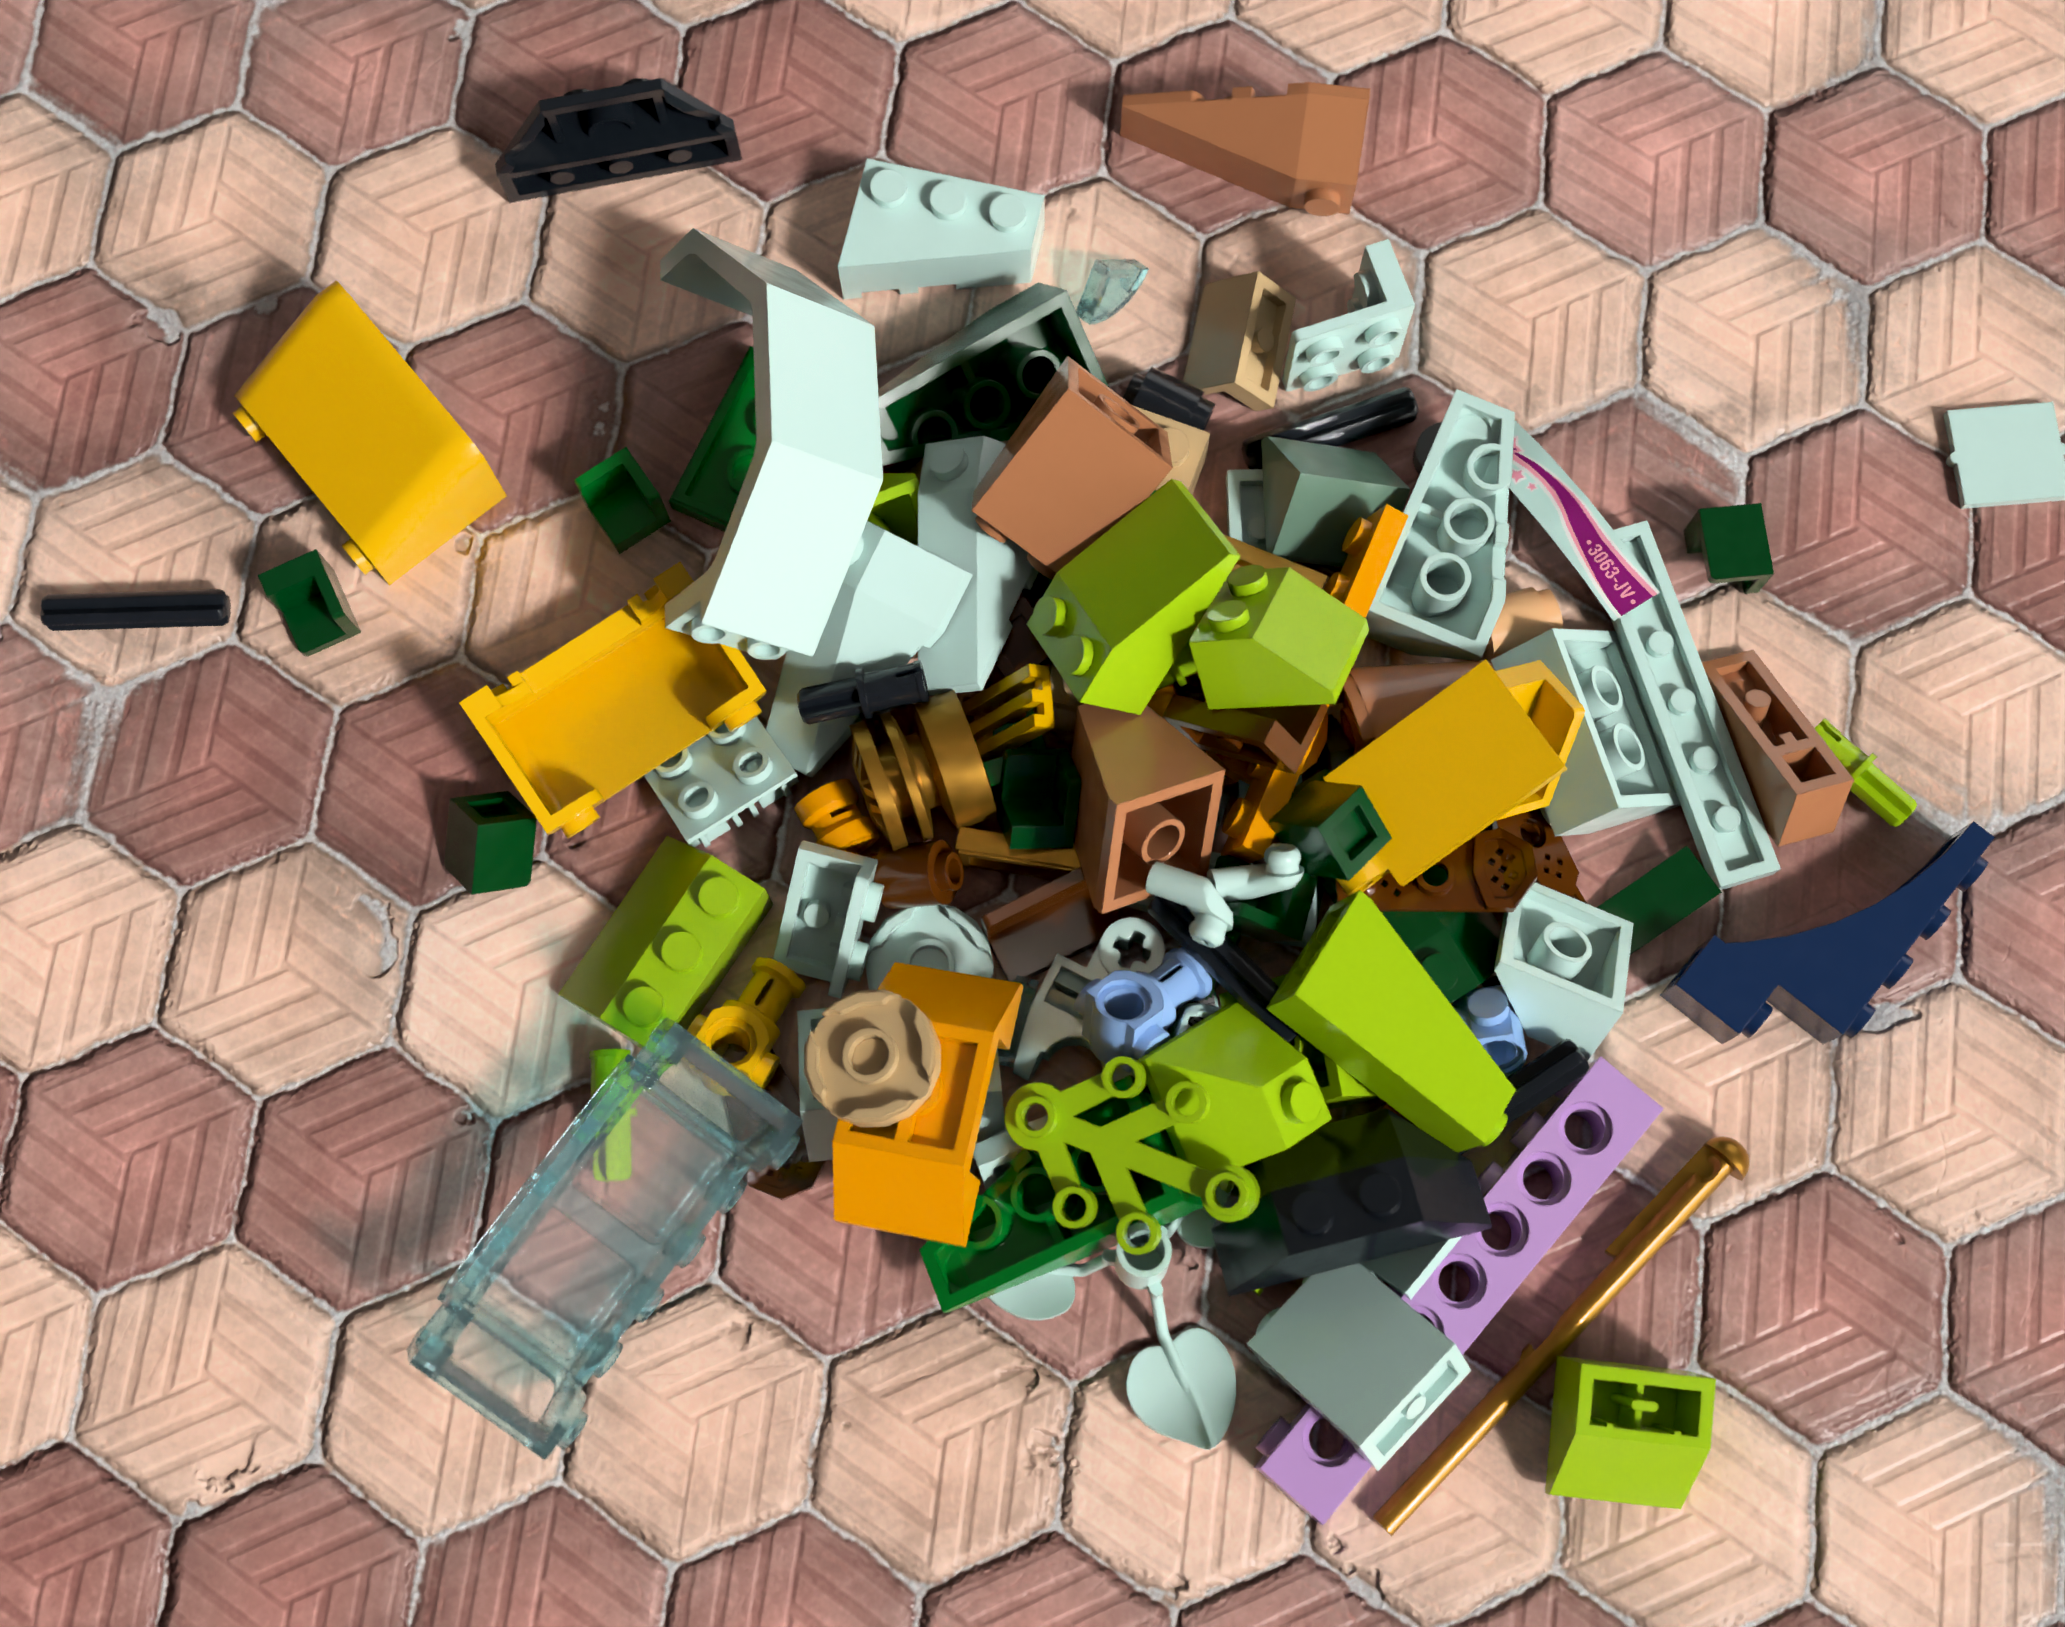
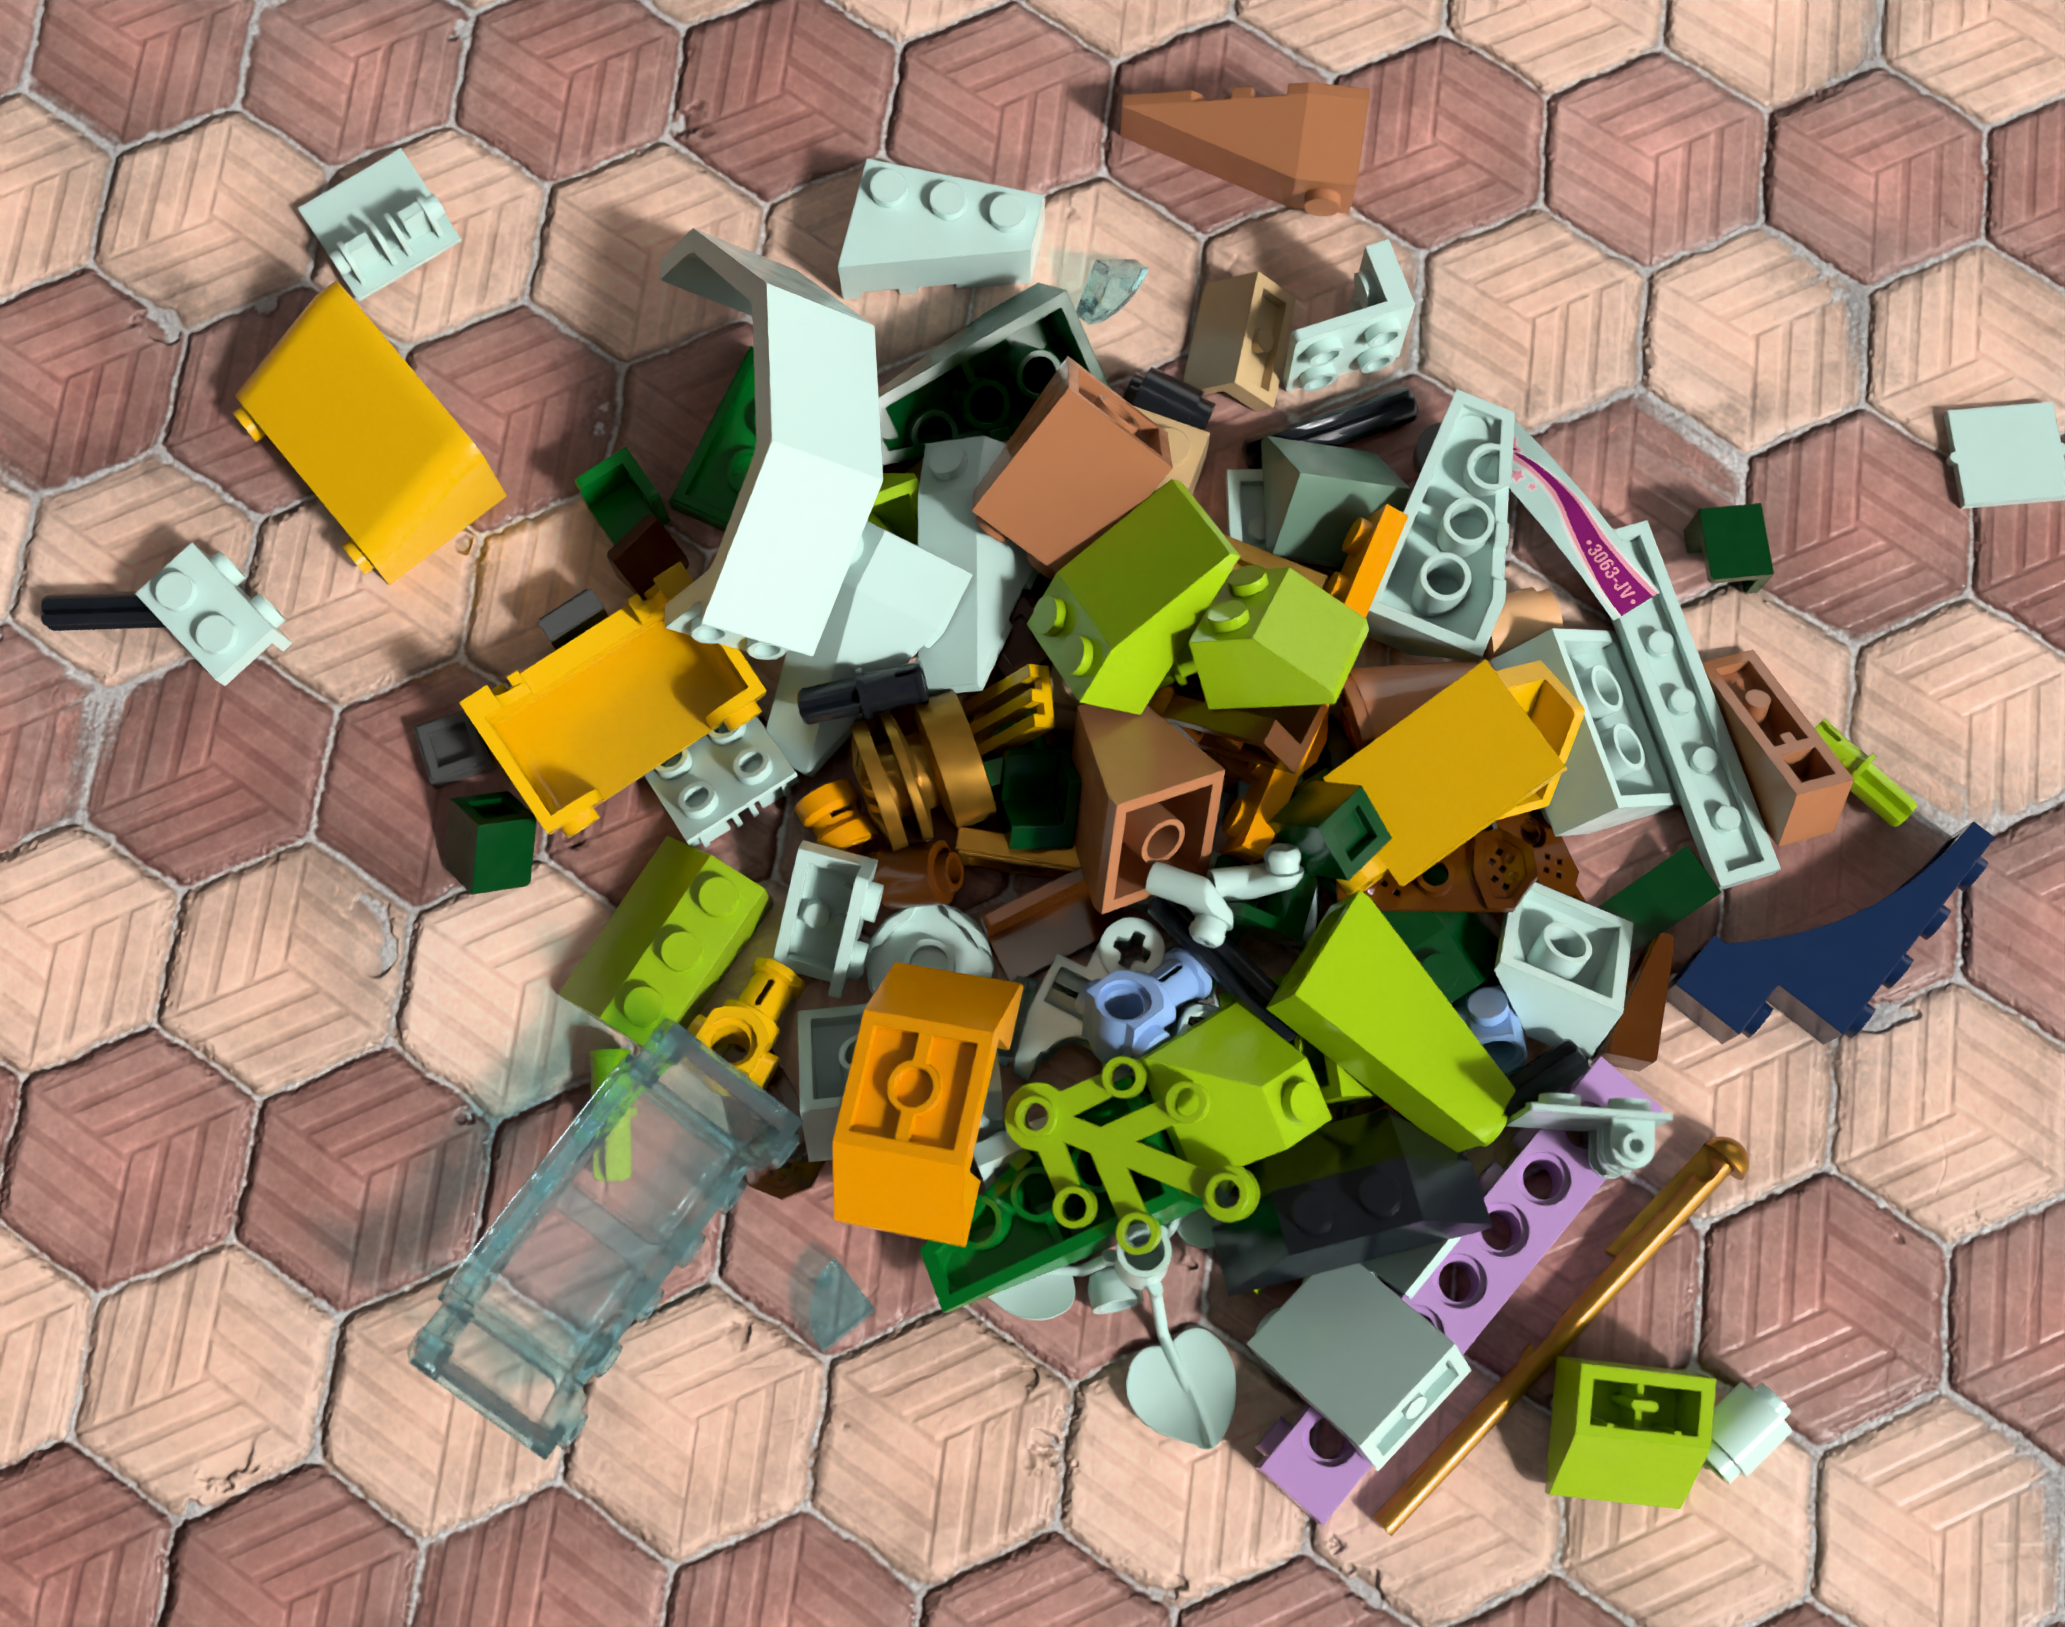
dark green panel [258,549,361,656] -> none
black wedge [495,78,742,203] -> none
tan tile [804,989,941,1128] -> none
none -> light aqua bracket [135,542,292,686]
none -> light aqua hinge [298,148,462,302]
none -> dark grey tile [413,710,496,789]
none -> dark grey tile [538,588,609,650]
none -> reddish brown slope [606,513,689,602]
none -> clear light blue tile [809,1257,877,1353]
none -> light aqua hinge [1087,1266,1144,1314]
none -> light aqua hinge [1506,1093,1673,1179]
none -> reddish brown slope [1592,932,1675,1072]
none -> light aqua brick [1704,1382,1792,1485]

